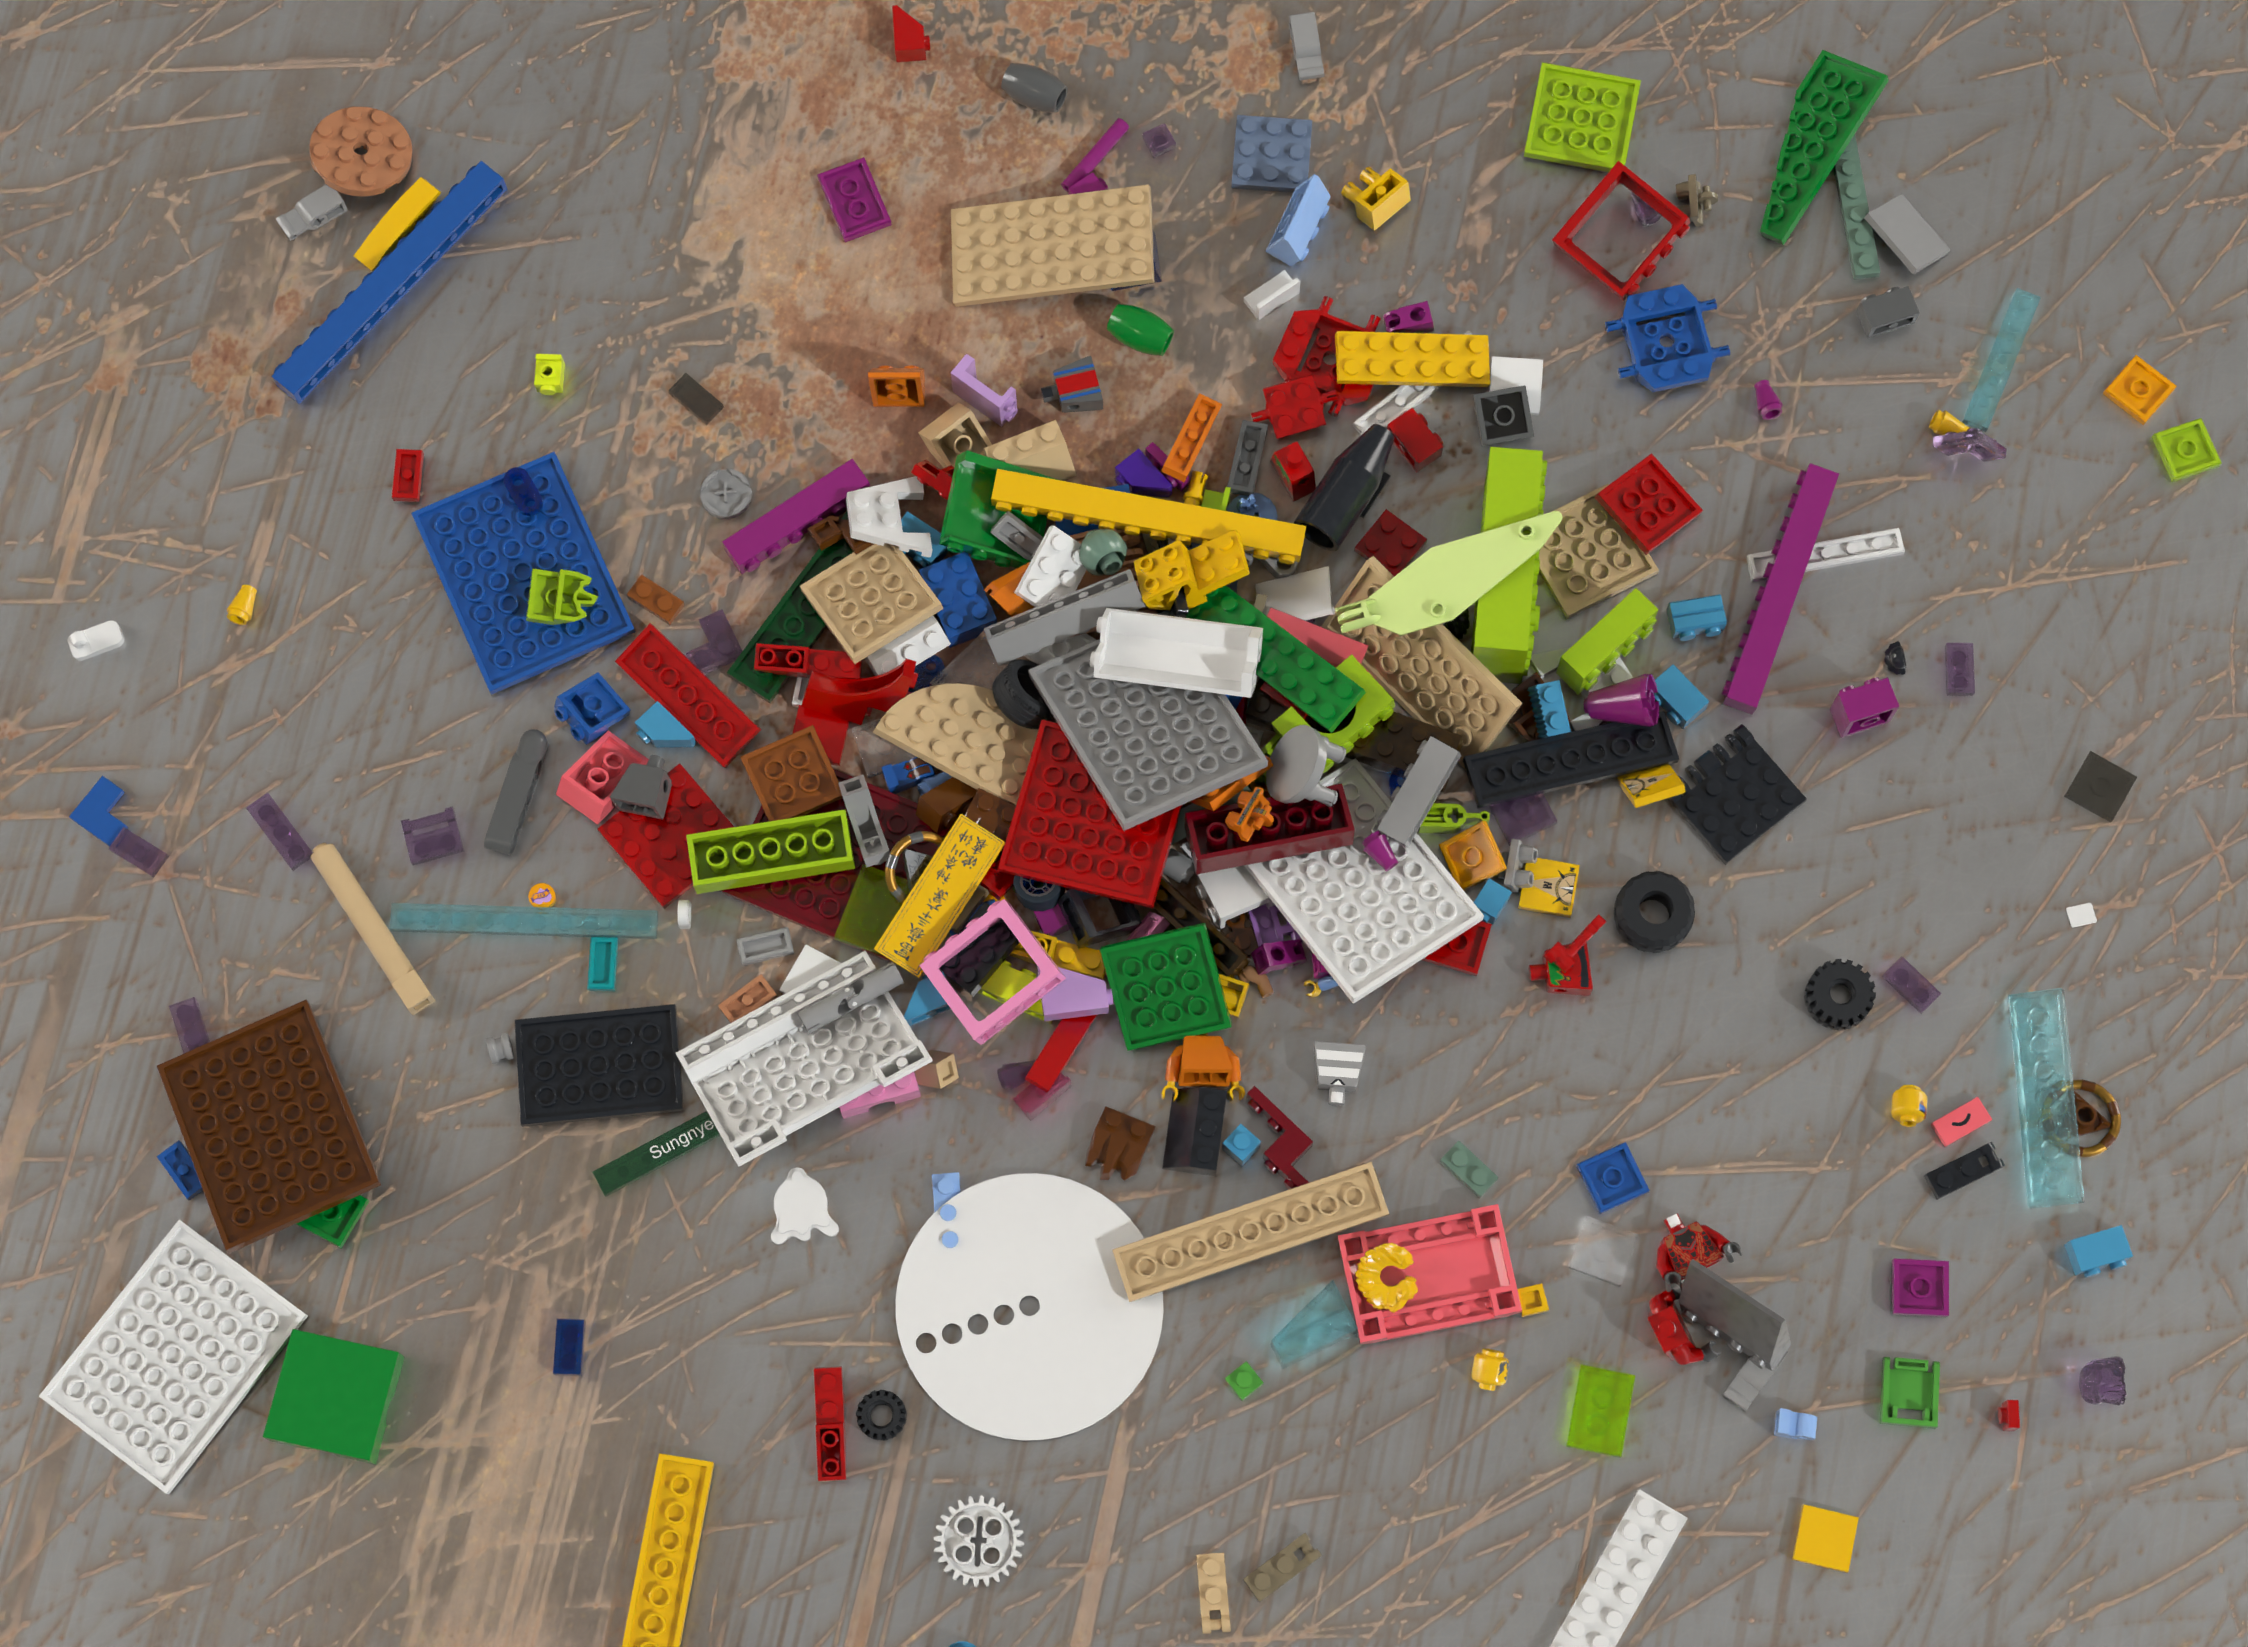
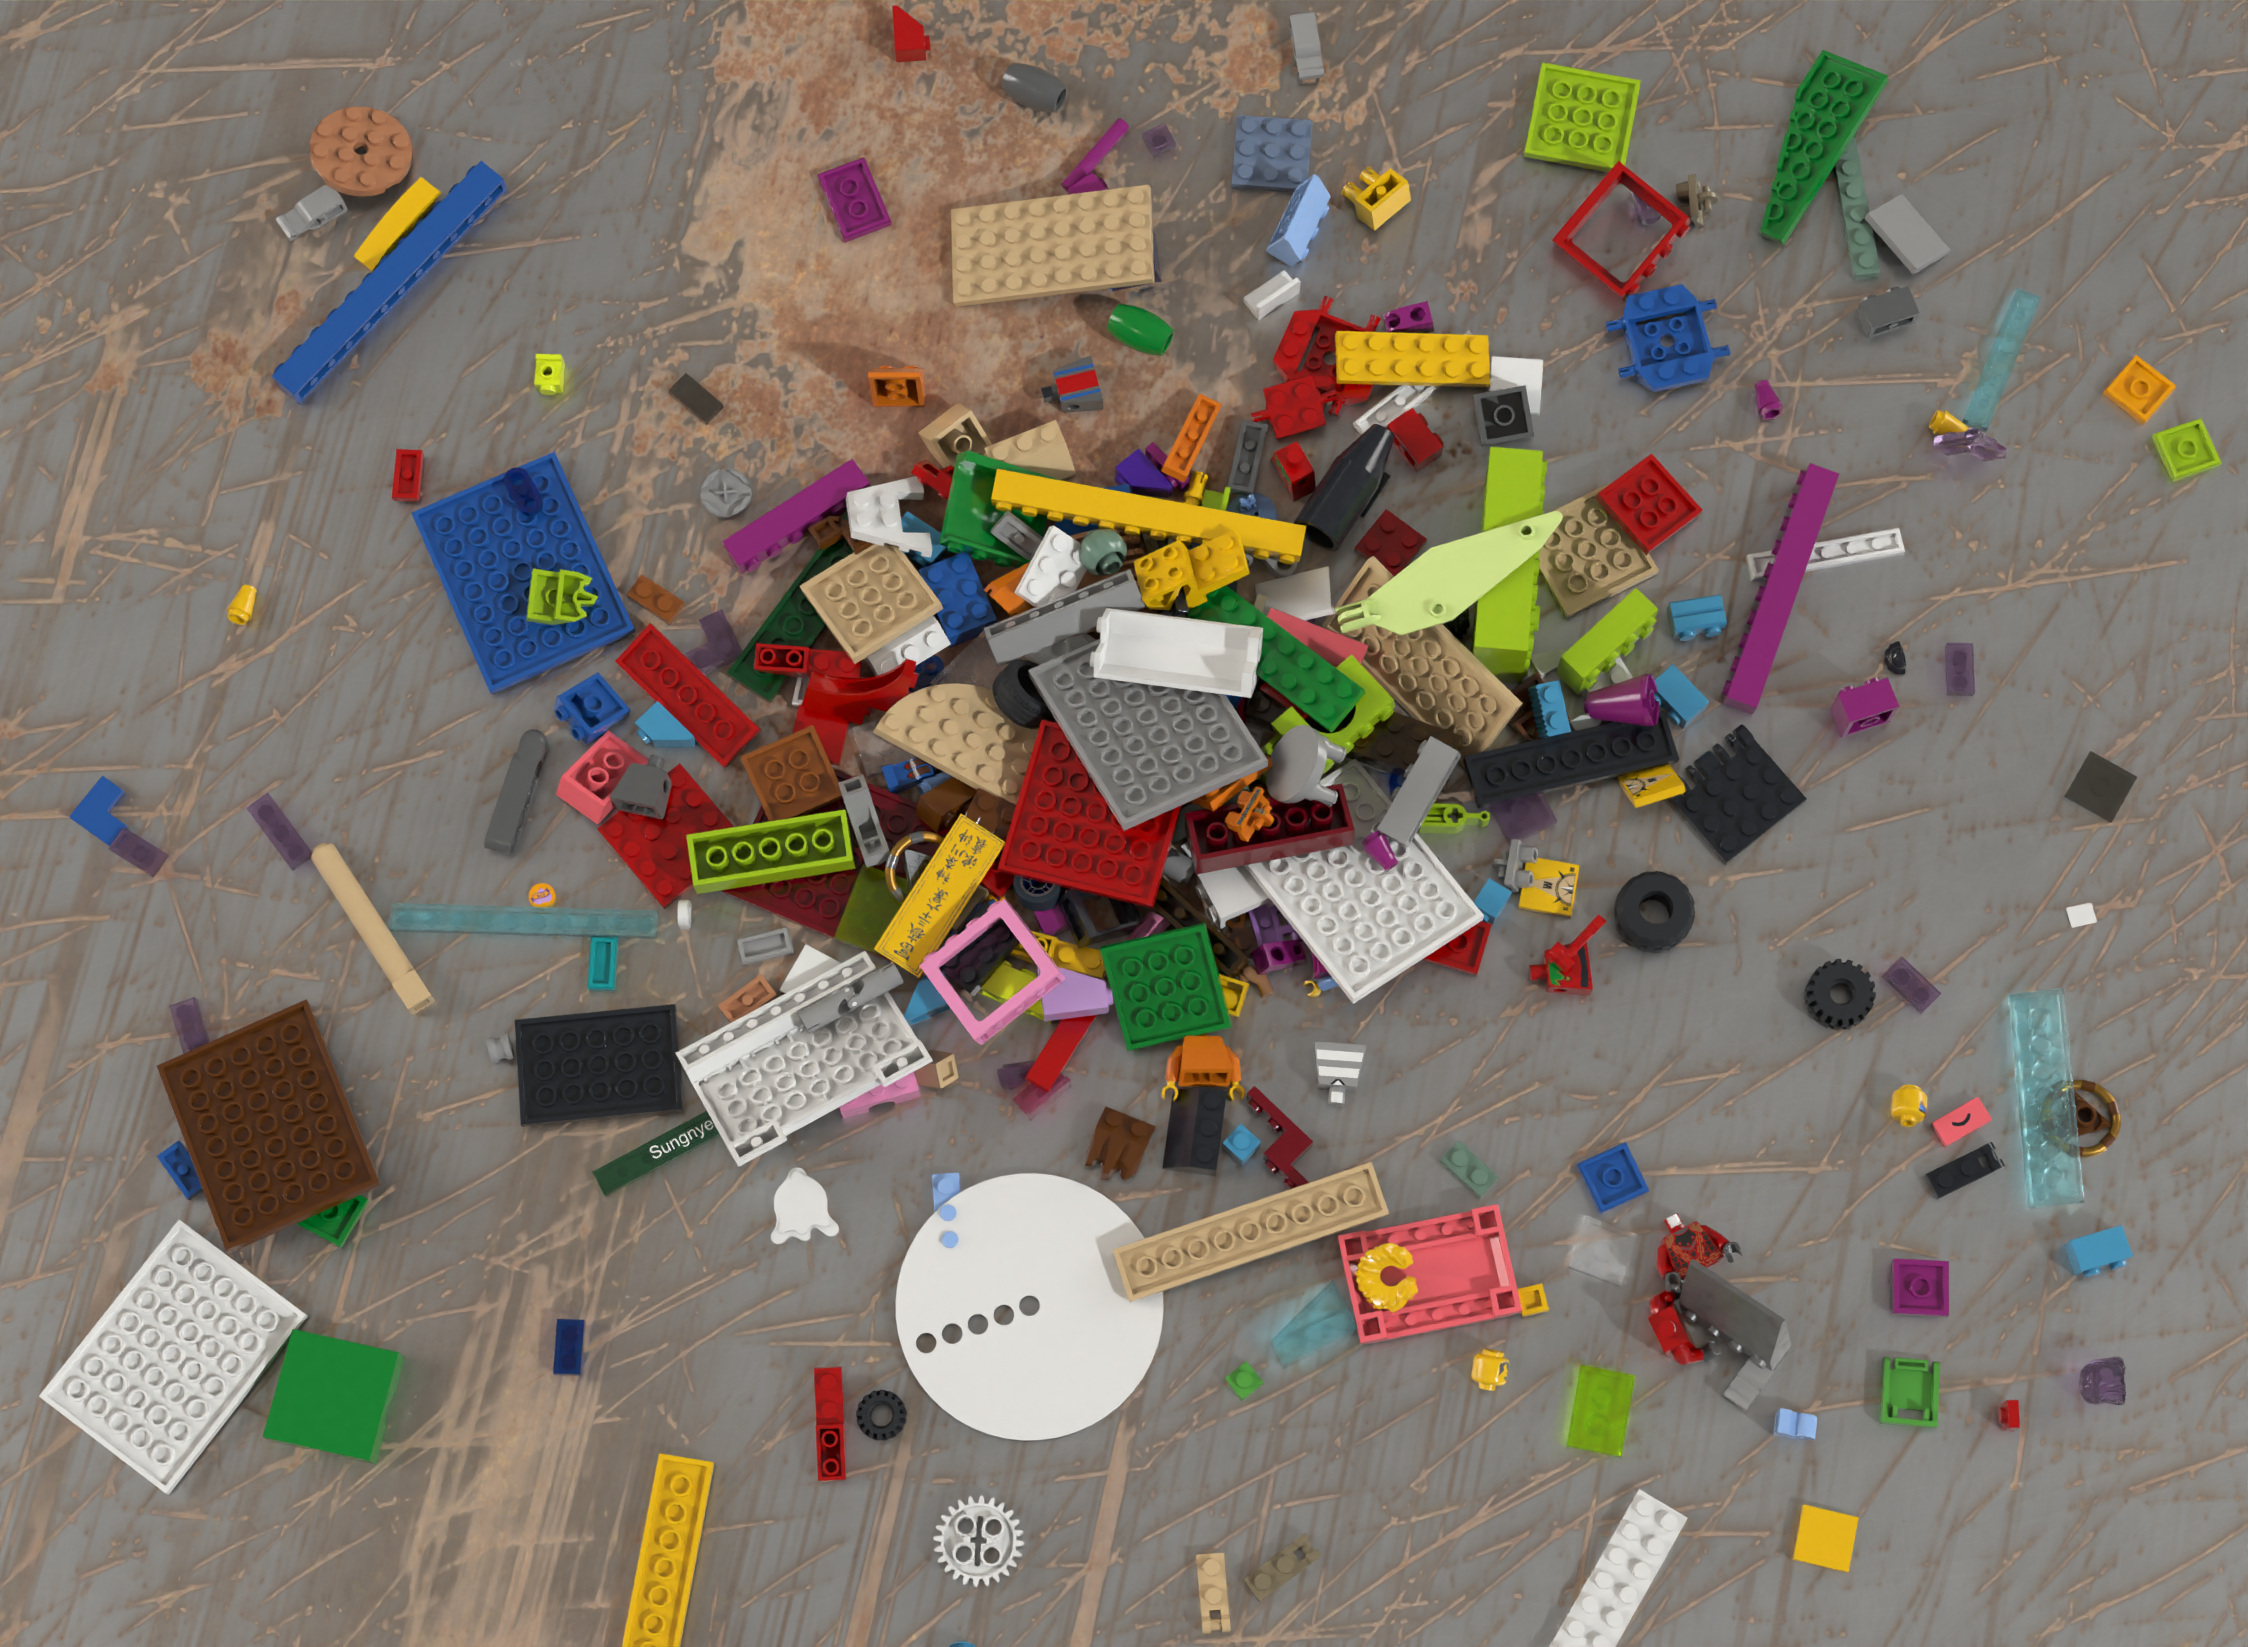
white piece [67,620,124,661] -> none
clear purple plate [401,806,464,865] -> none
lavender panel [951,354,1018,427] -> none
light orange tile [1438,821,1507,892] -> none

